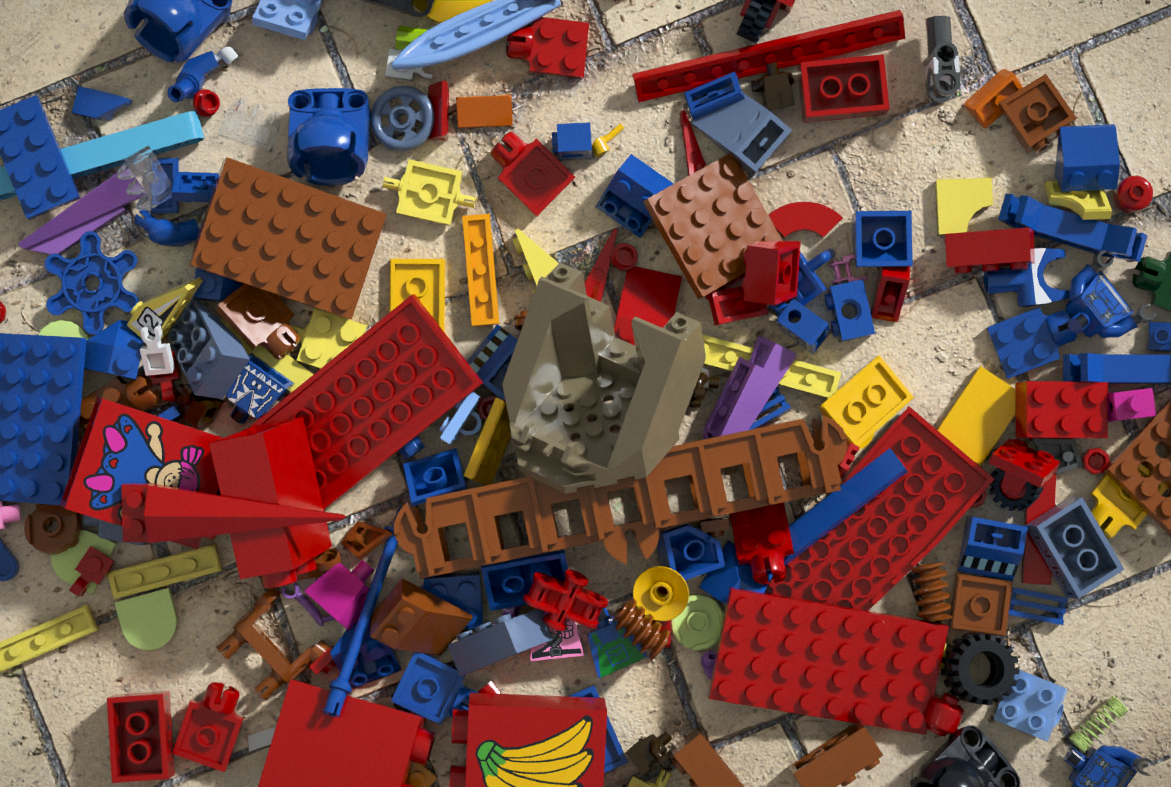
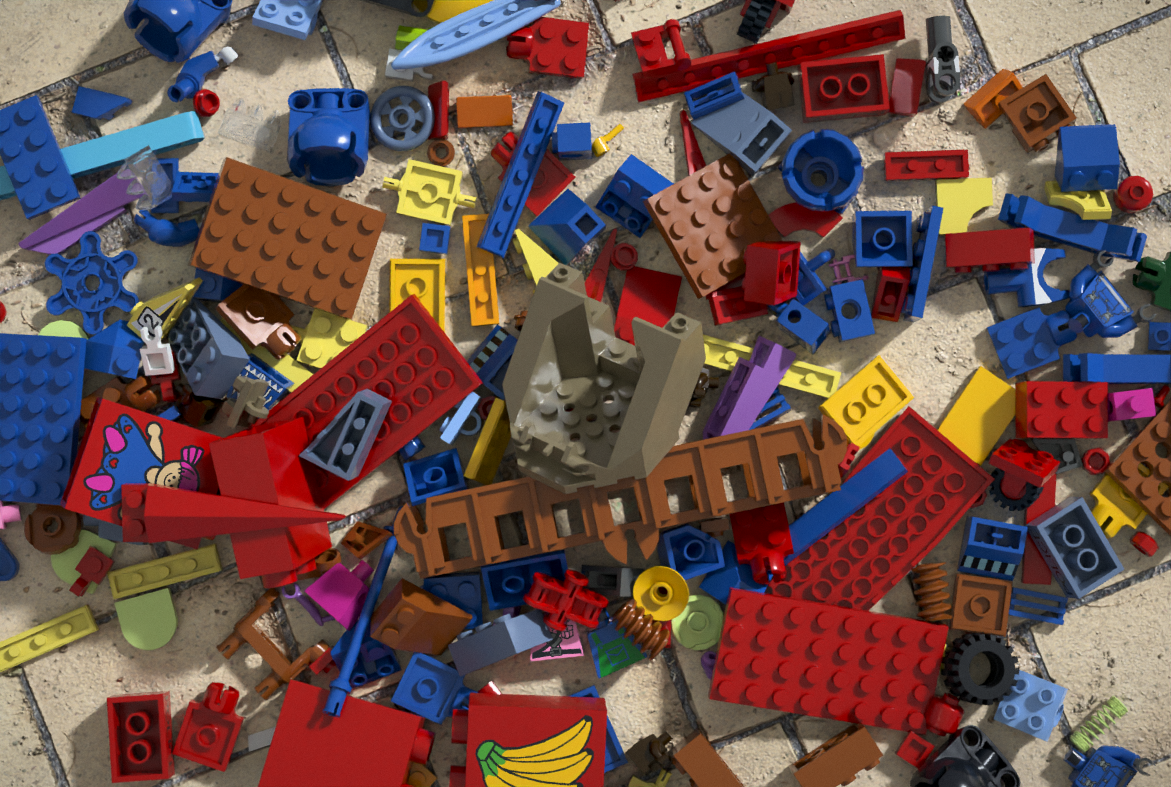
none -> dark tan hips [221,376,269,428]
none -> sand blue wedge [299,389,392,481]
none -> blue plate [419,223,451,255]
none -> dark orange plate [427,139,455,167]
none -> blue tile [476,91,564,258]
none -> blue slope [528,189,606,265]
none -> dark grey slope [581,565,645,597]
none -> red plate [631,19,692,79]
none -> blue piece [778,129,864,215]
none -> red plate [884,149,969,181]
none -> red slope [887,58,926,117]
none -> red plate [895,731,935,769]
none -> blue plate [901,205,943,322]
none -> red tile [1129,531,1159,557]
none -> red piece [1154,385,1171,408]

